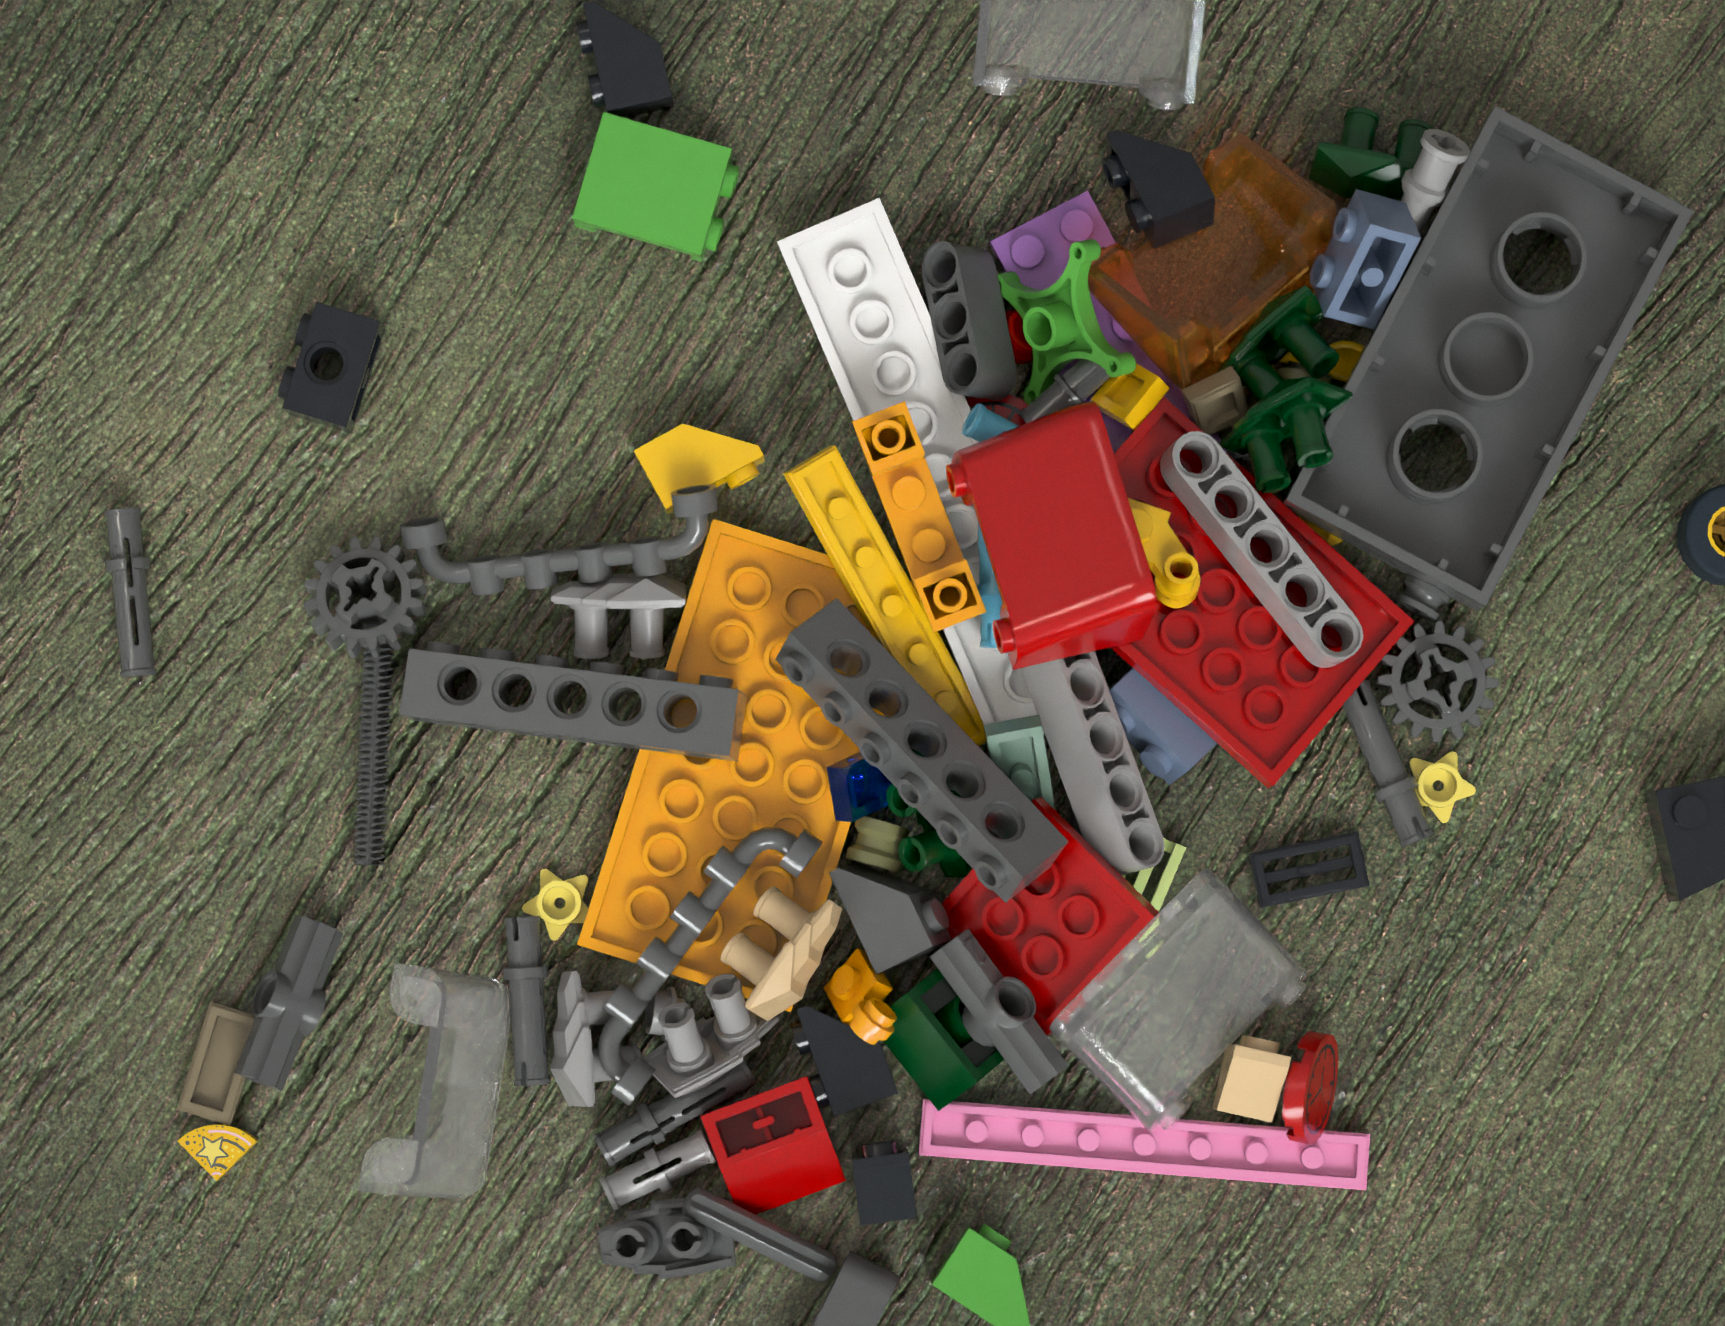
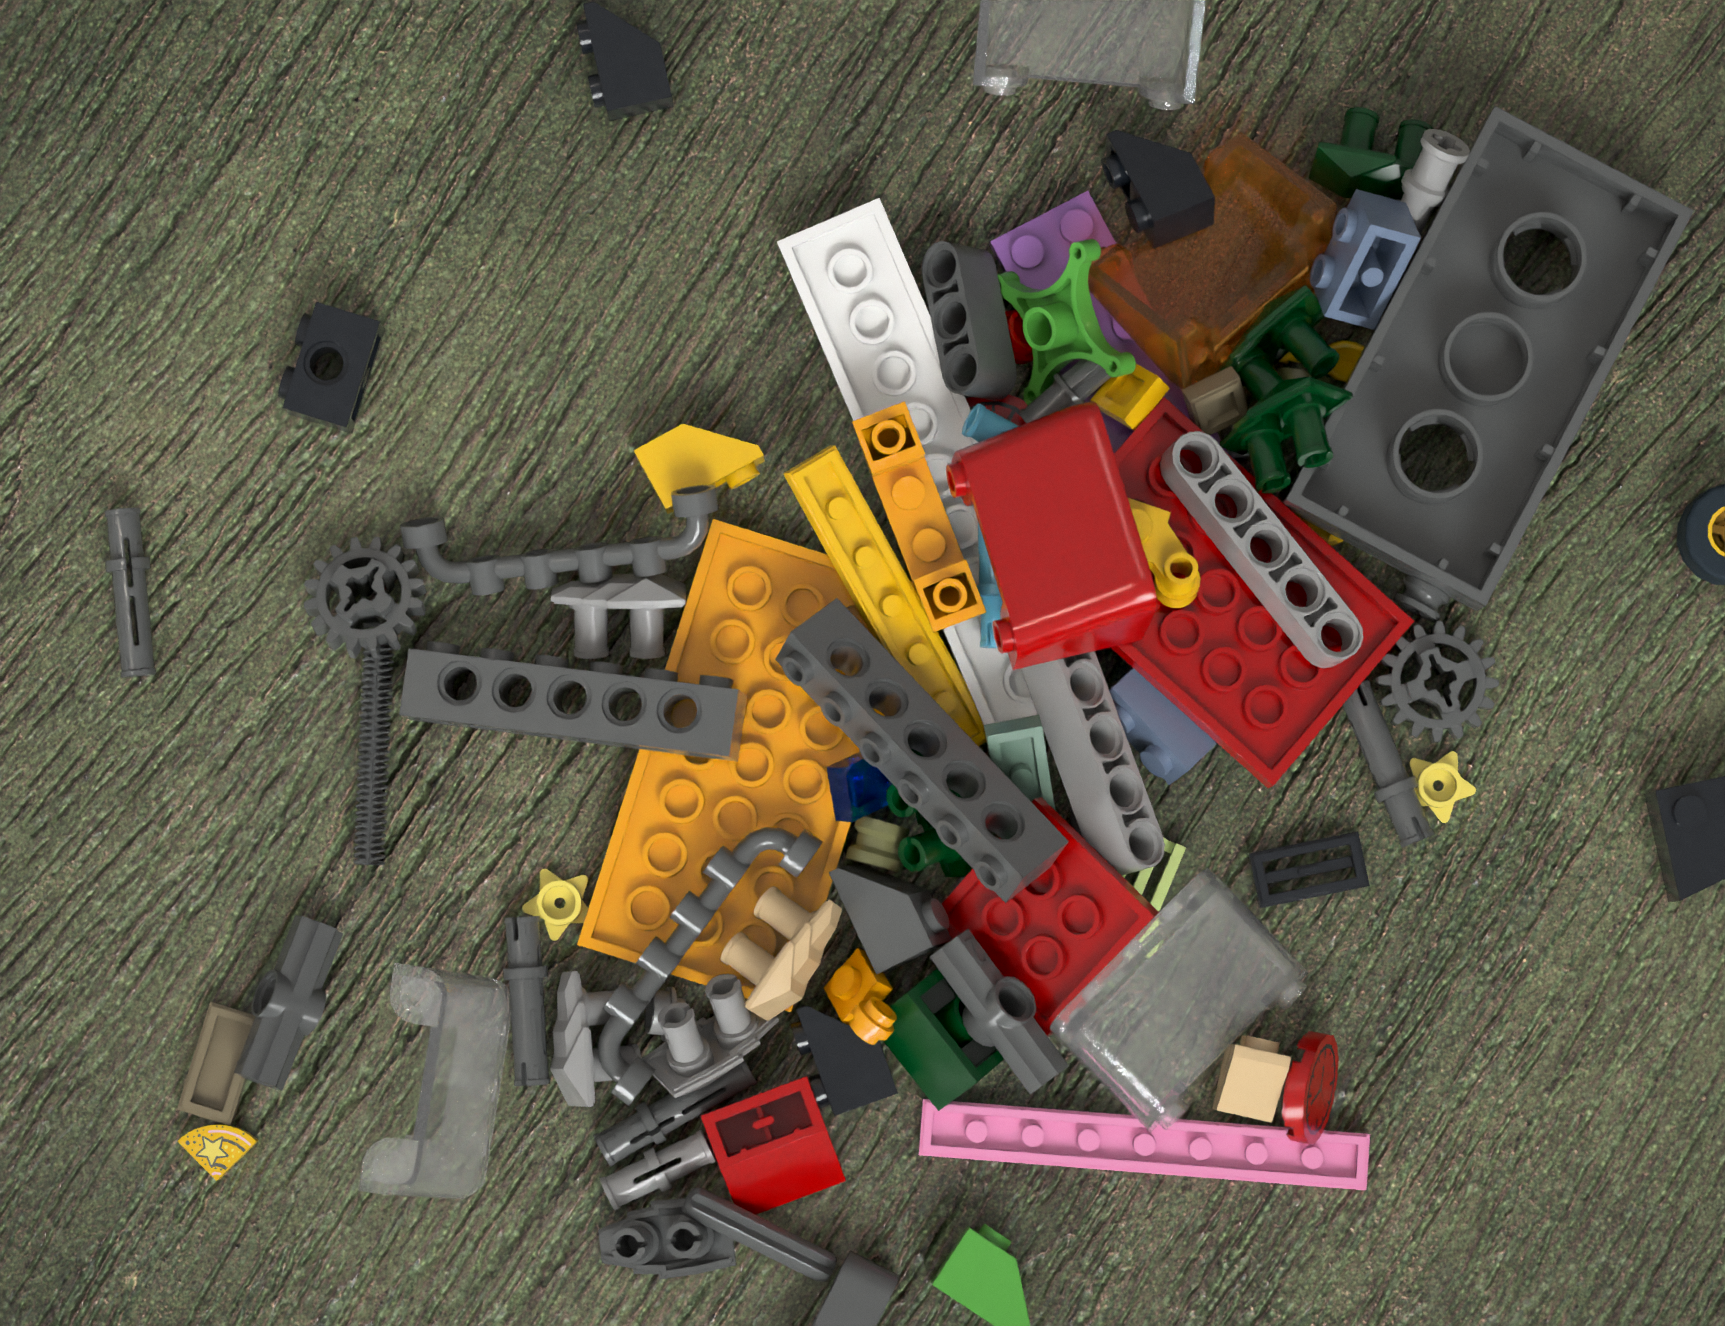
bright green panel [572,112,740,262] -> none
black slope [852,1140,917,1225] -> none

